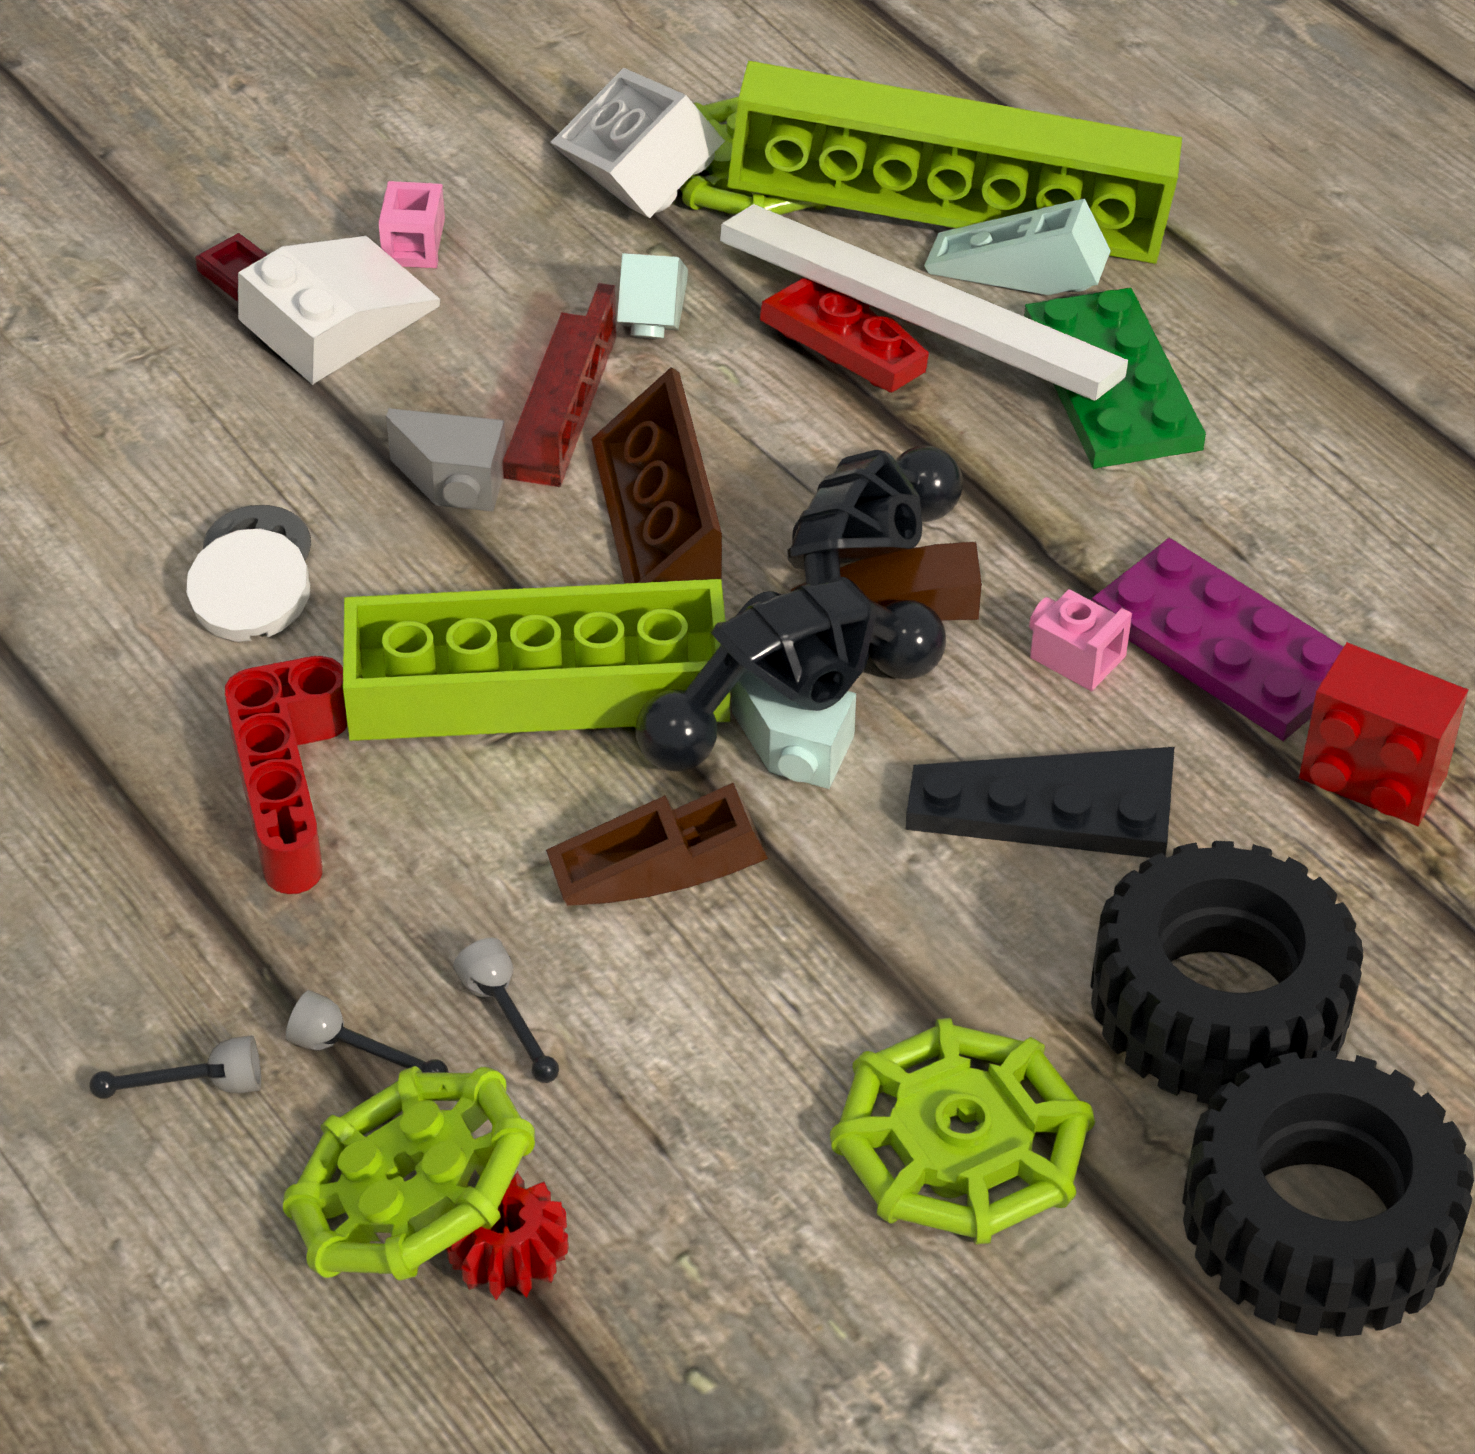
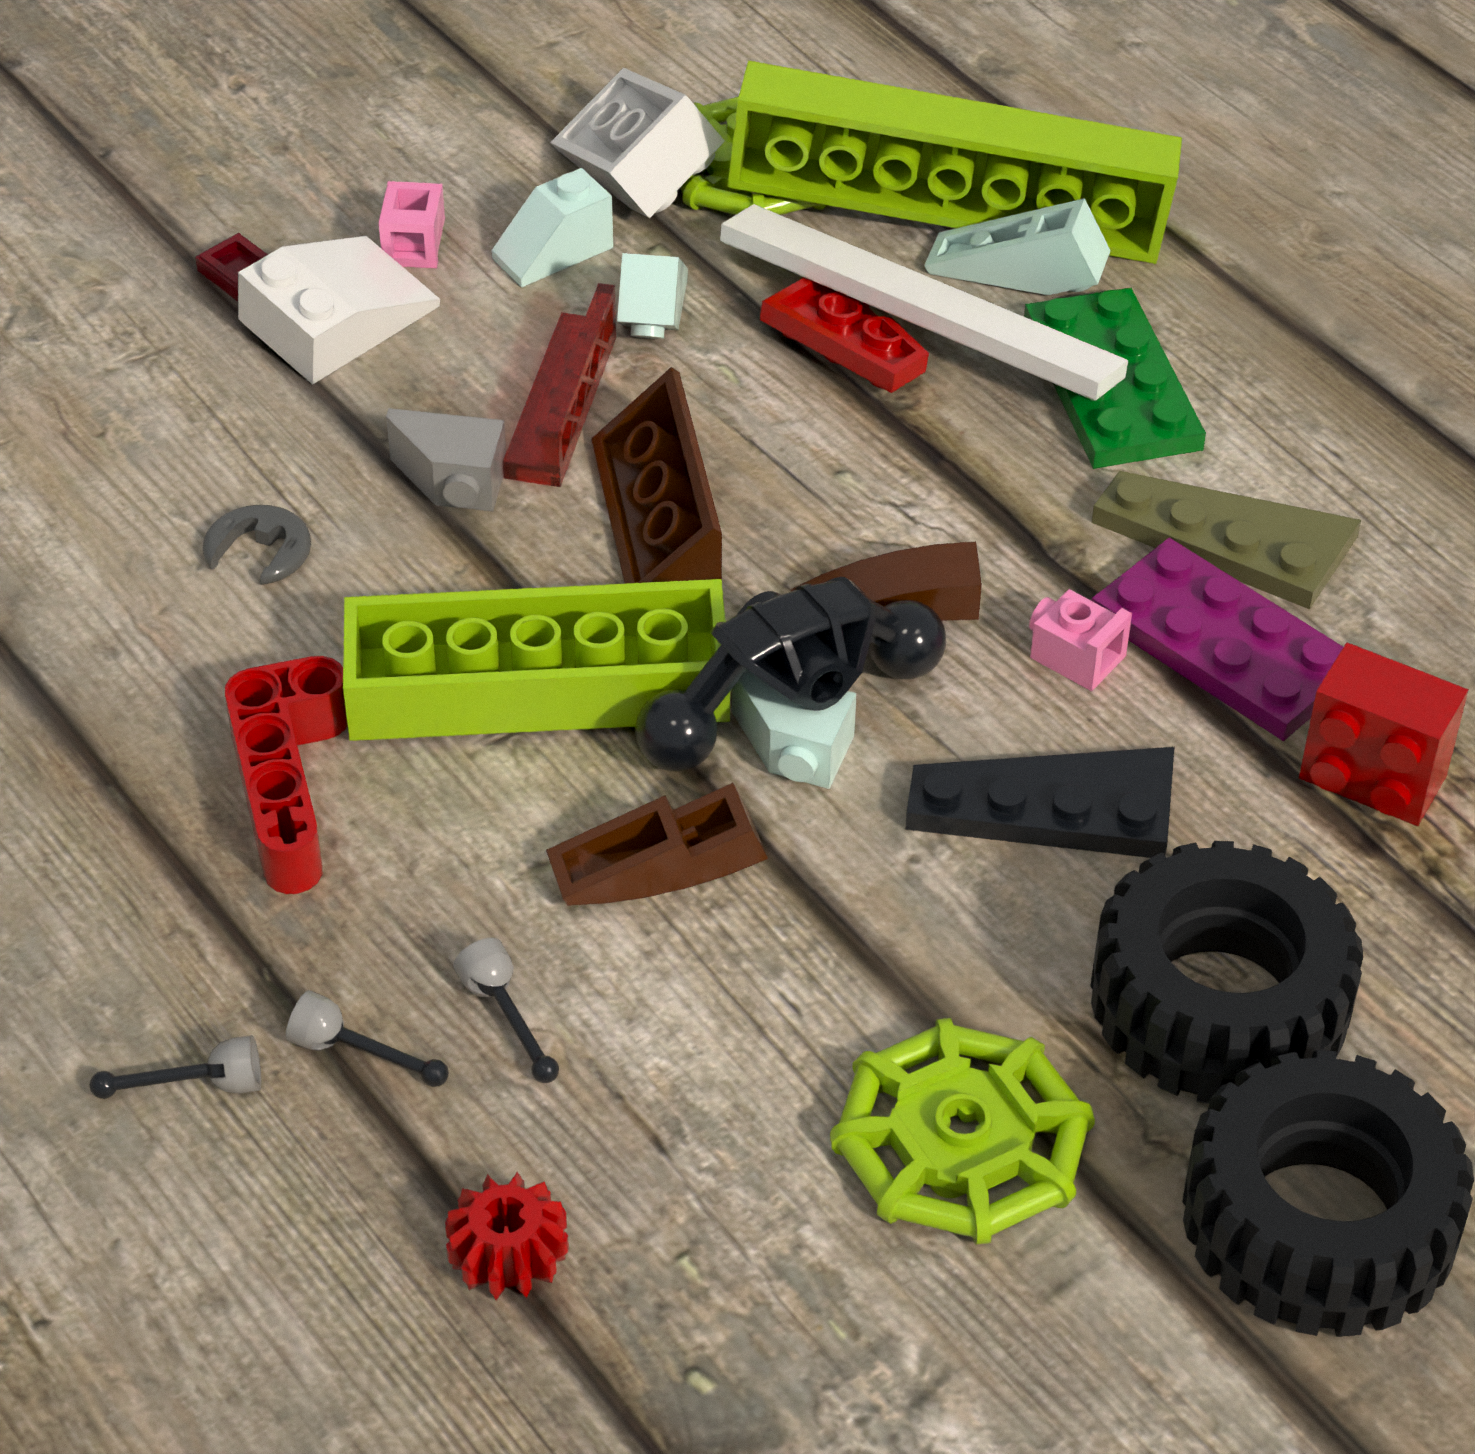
white tile [186,529,310,642] -> none
lime plate [283,1066,535,1281] -> none
black piece [787,446,963,677] -> none
none -> light aqua slope [492,168,613,288]
none -> olive wing [1091,471,1361,609]

